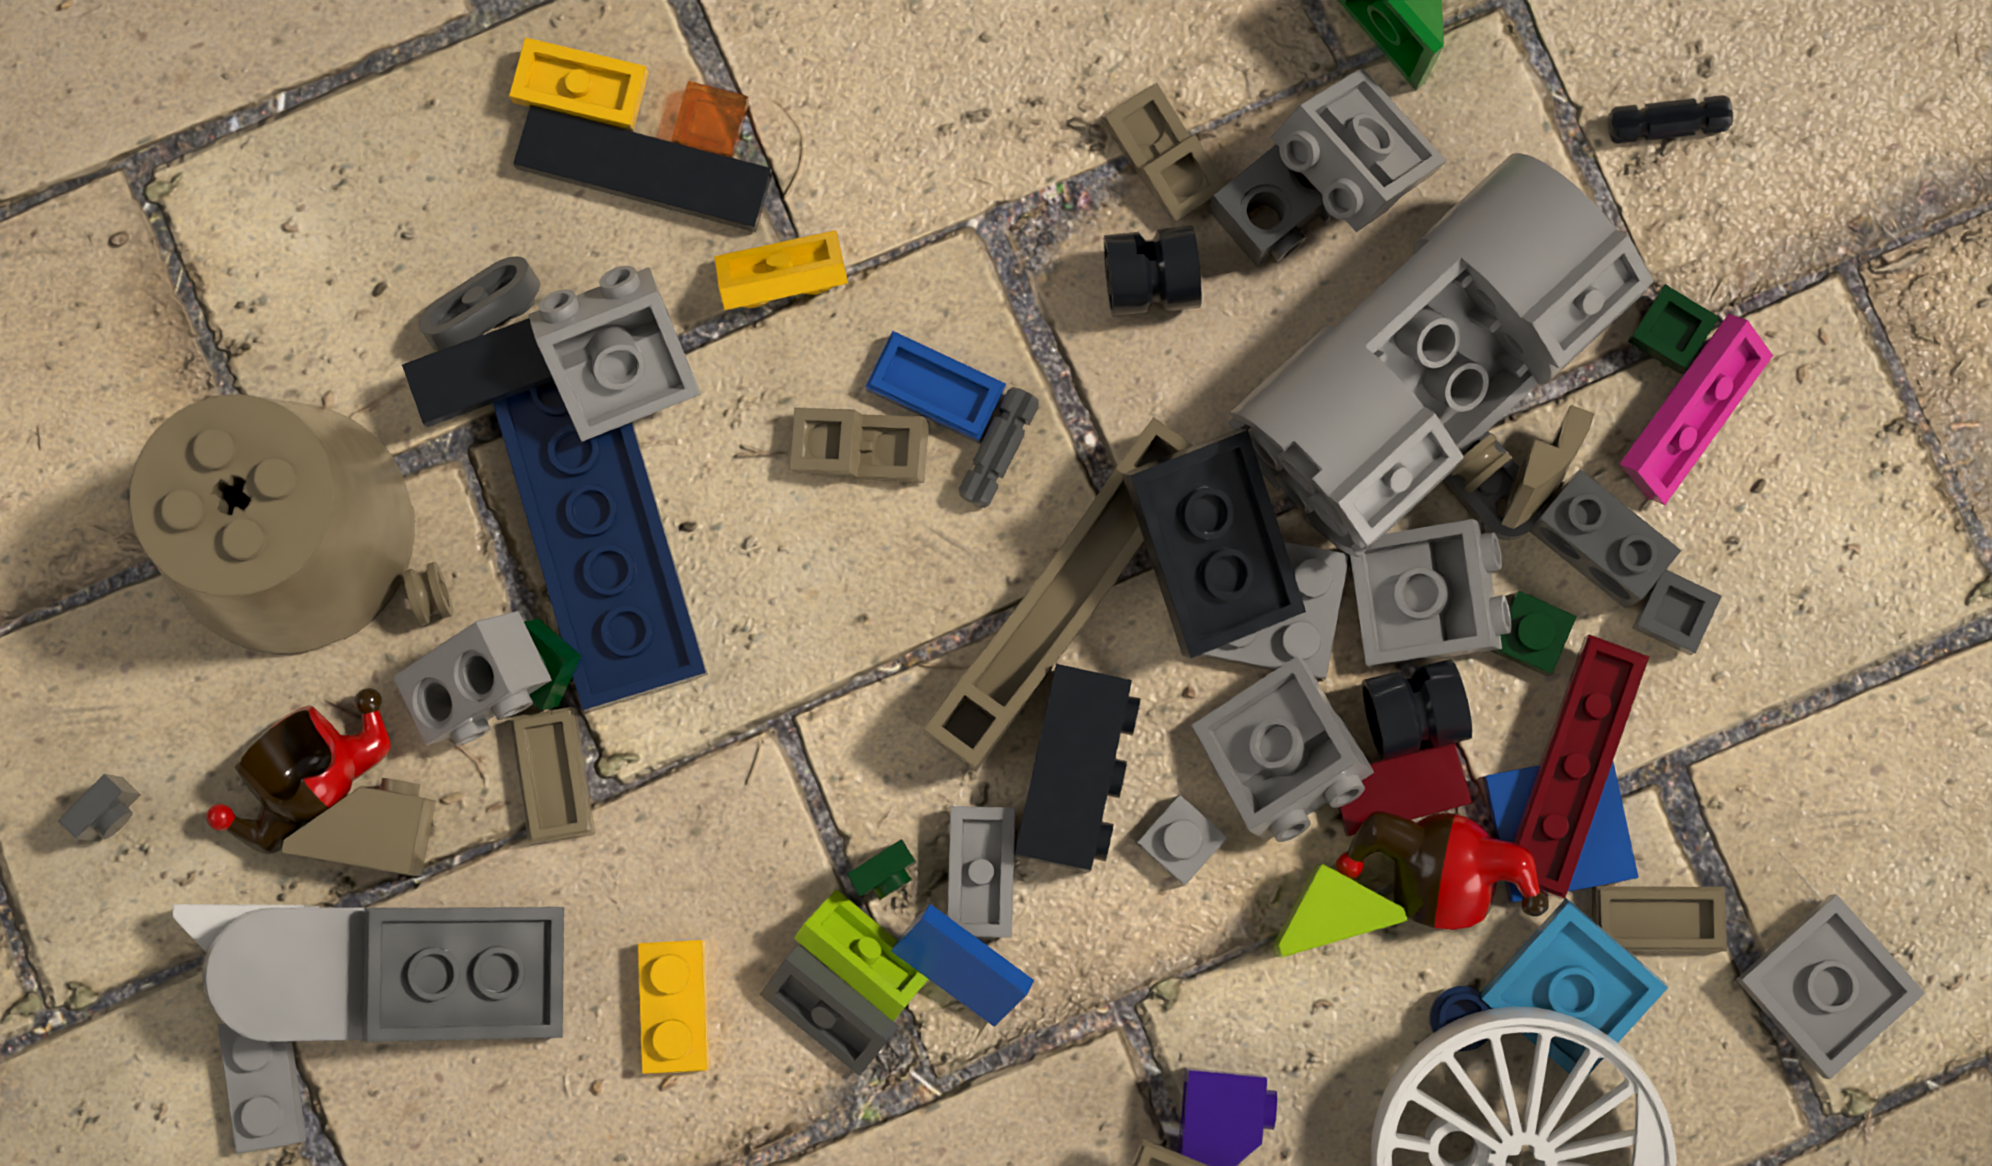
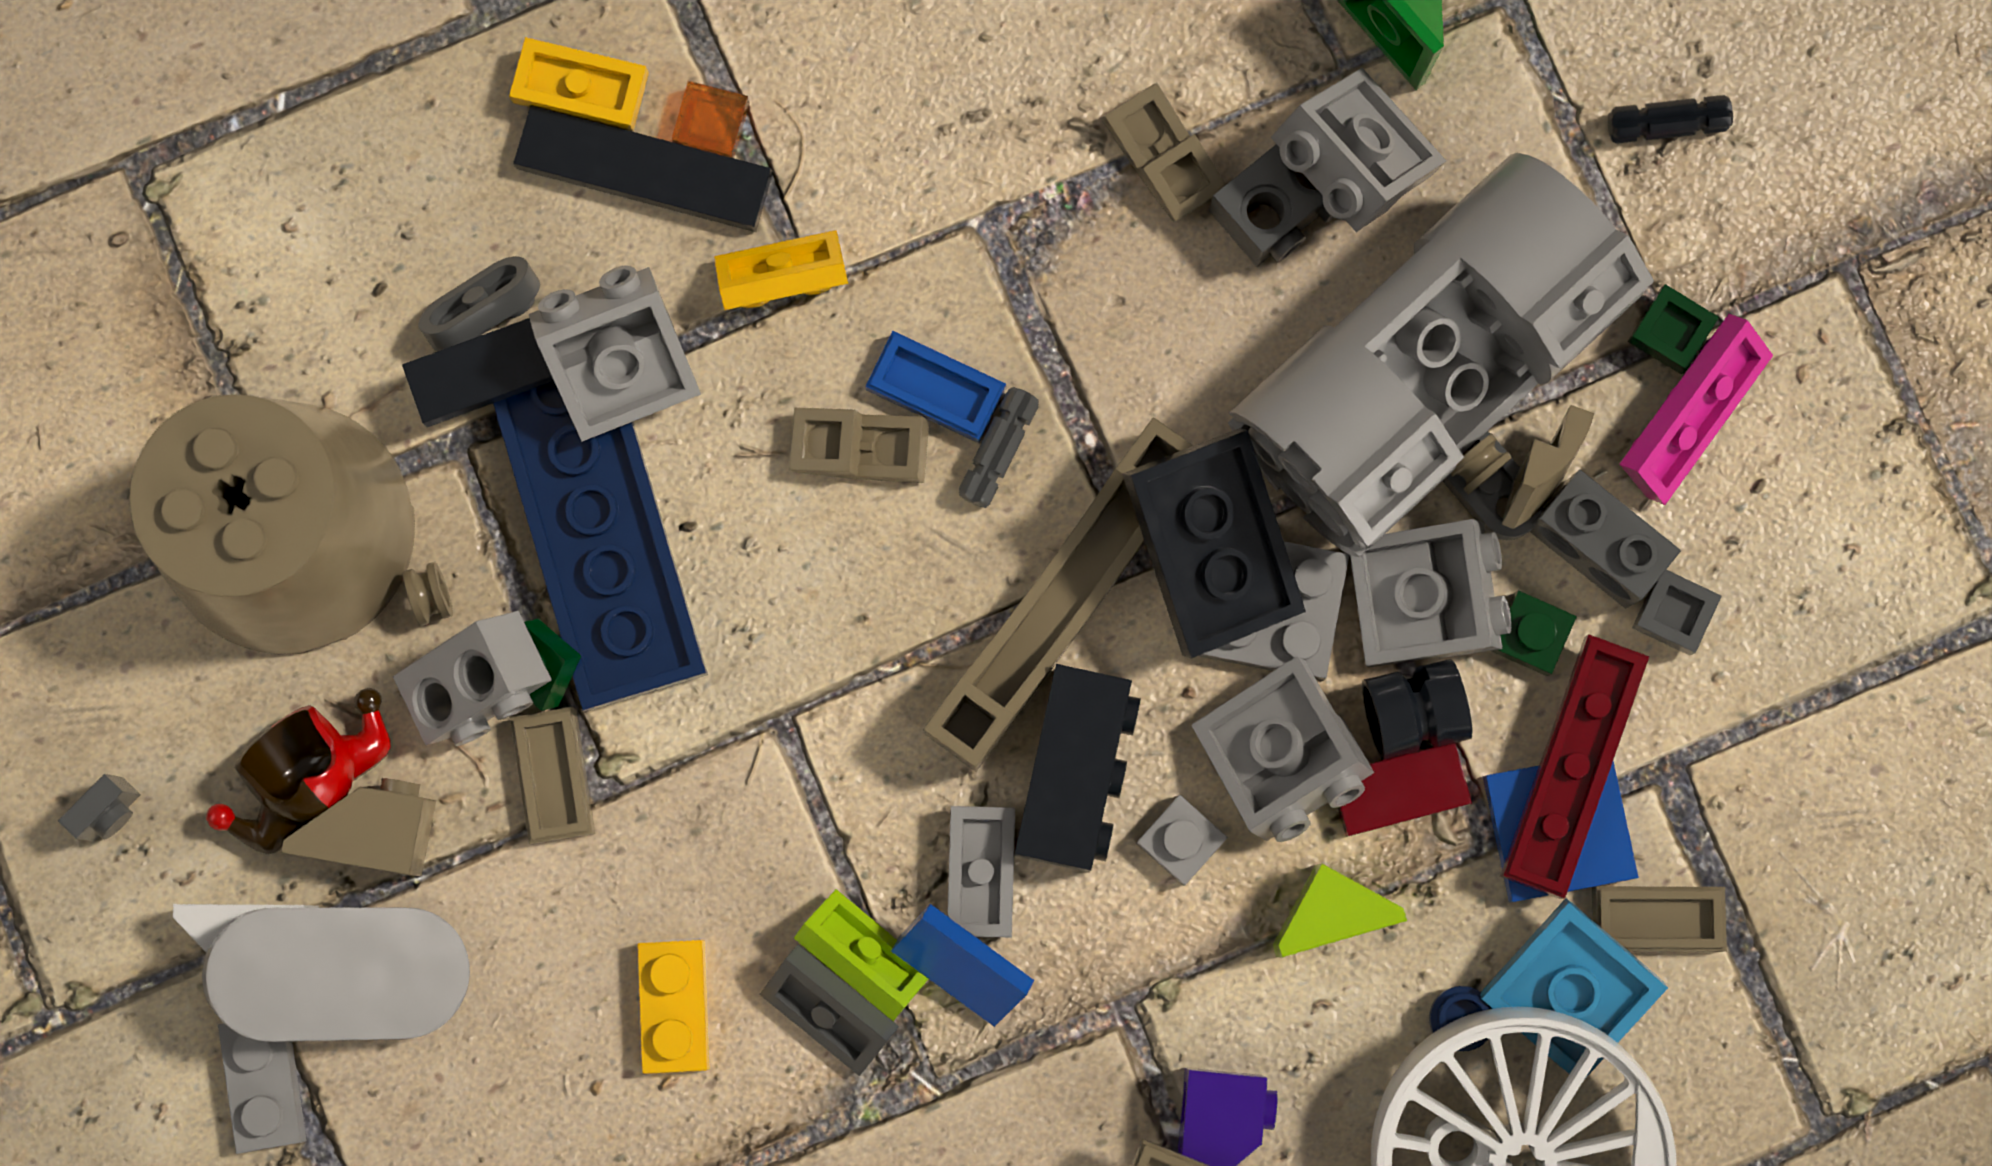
dark grey plate [362,907,564,1042] -> none
dark green plate [847,839,917,901] -> none
black wheel [1103,226,1202,317] -> none
piece [1335,811,1549,930] -> none
light grey plate [1735,894,1925,1079] -> none

